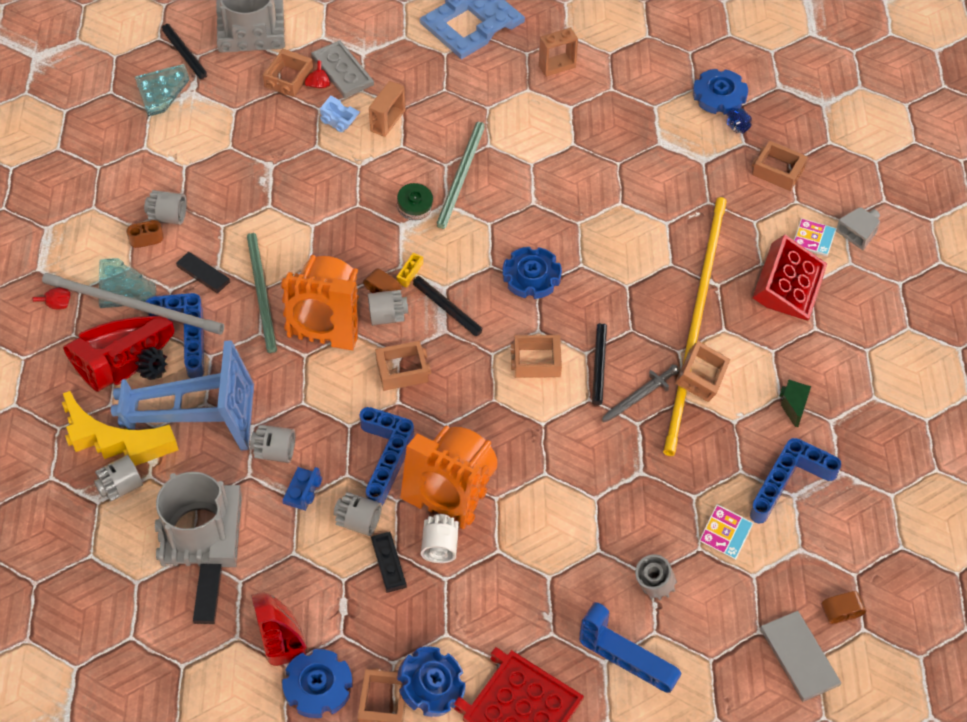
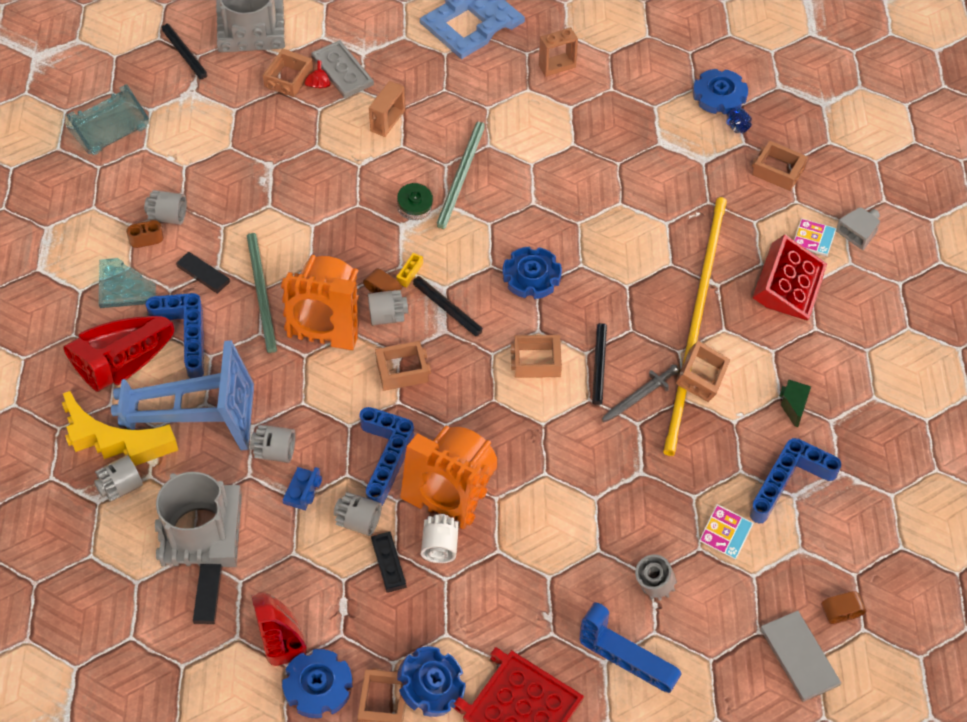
red piece [32,287,71,310] -> none
light grey piece [42,273,224,335] -> none
clear light blue plate [135,64,189,117] -> none
black gear [135,347,168,380] -> none
light blue cylinder [320,95,360,132] -> none
none -> clear light blue windscreen [65,84,149,155]

